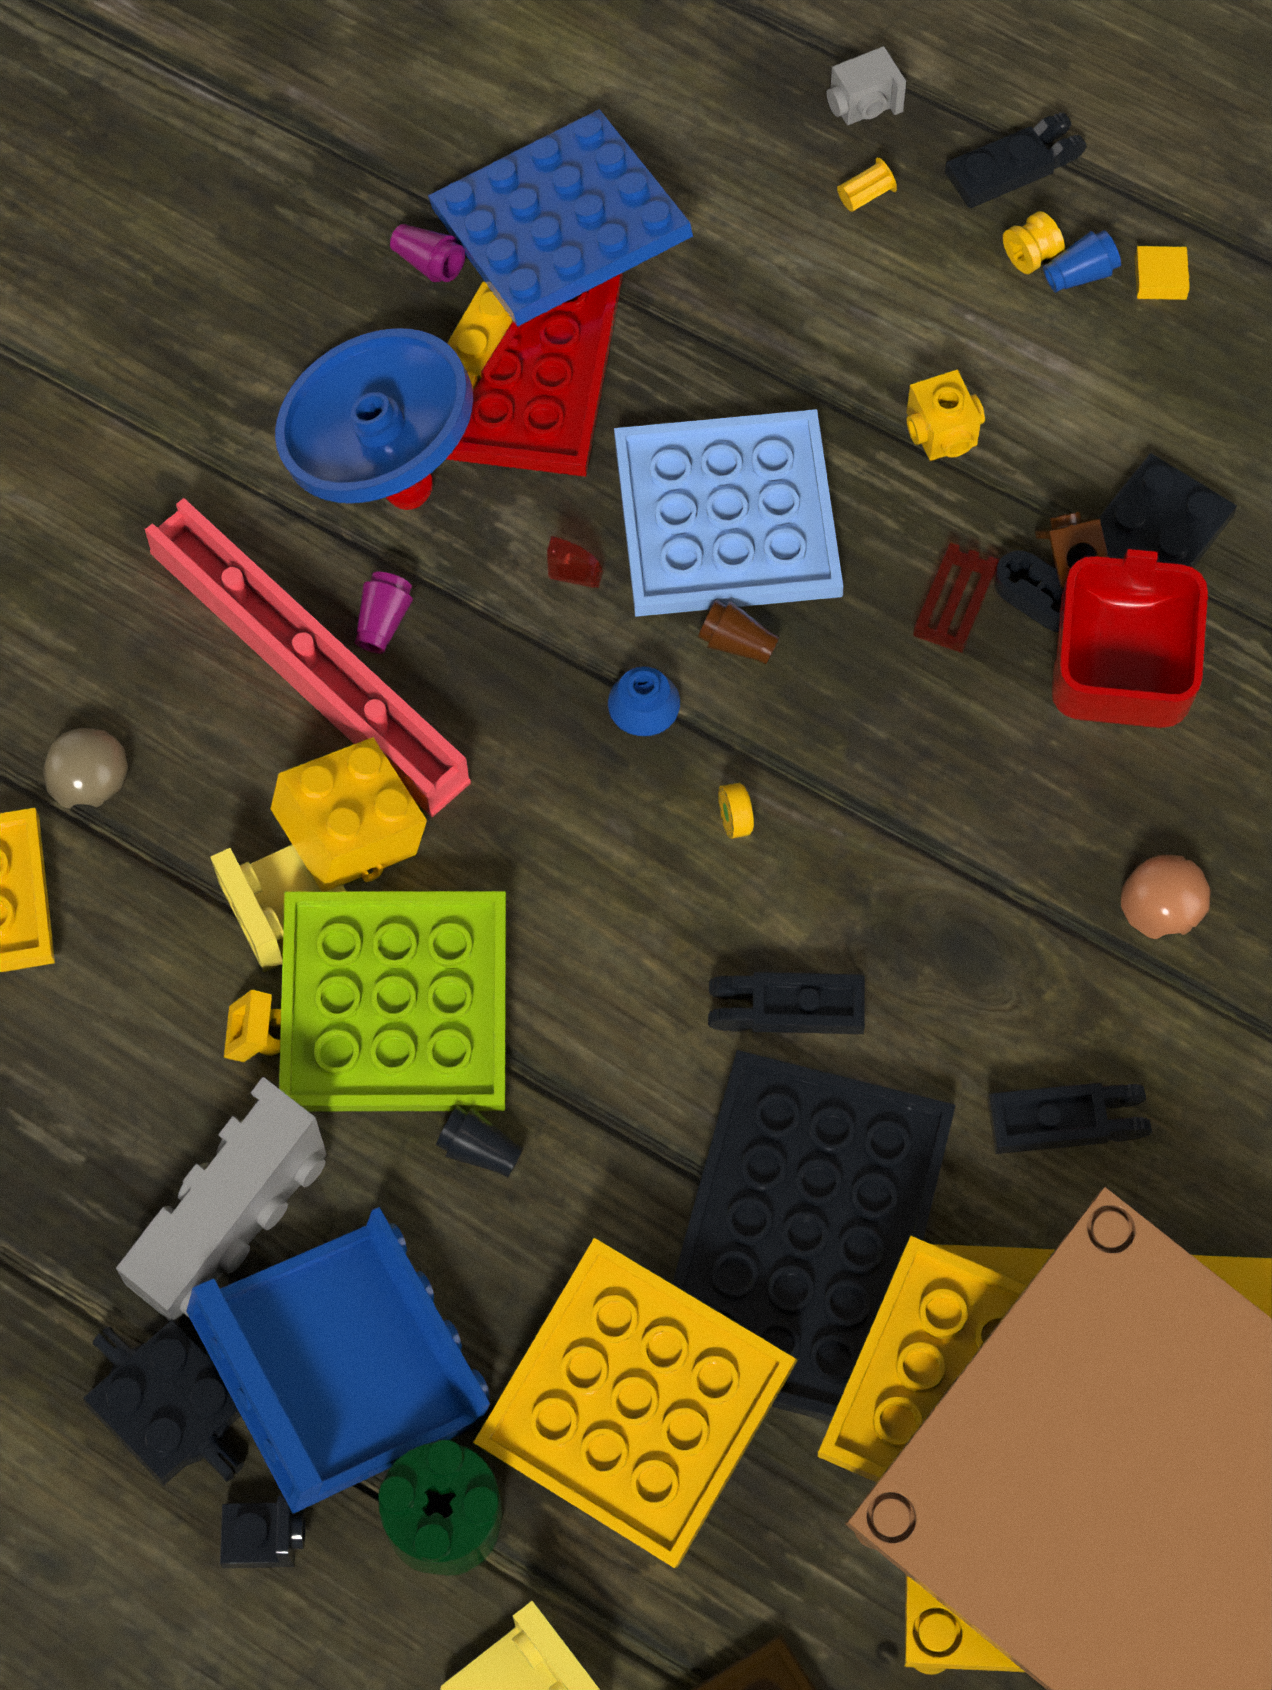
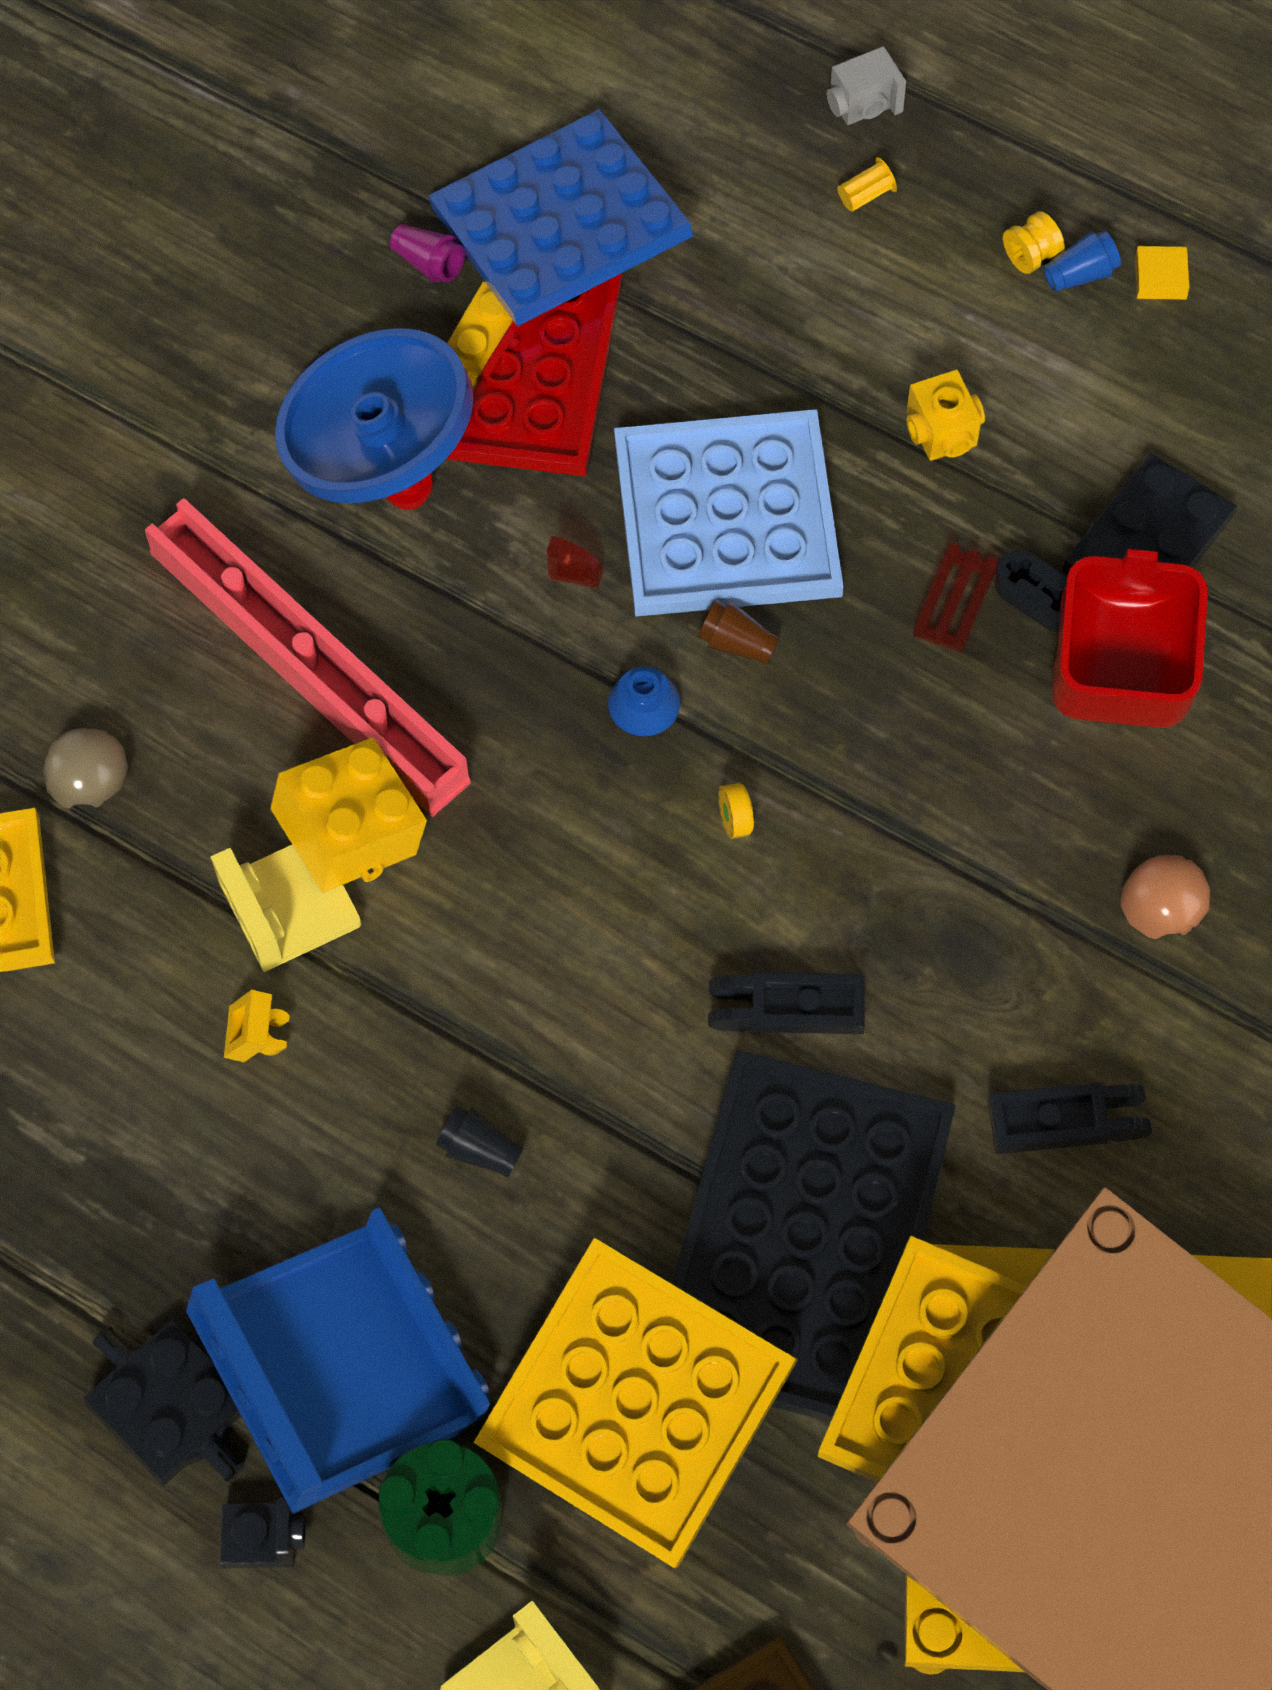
light grey wedge [116,1077,327,1325] -> none
lime plate [279,891,506,1112] -> none
magenta cone [355,571,413,654] -> none
black hinge [945,112,1087,209] -> none
reddish brown bracket [1035,511,1108,589] -> none

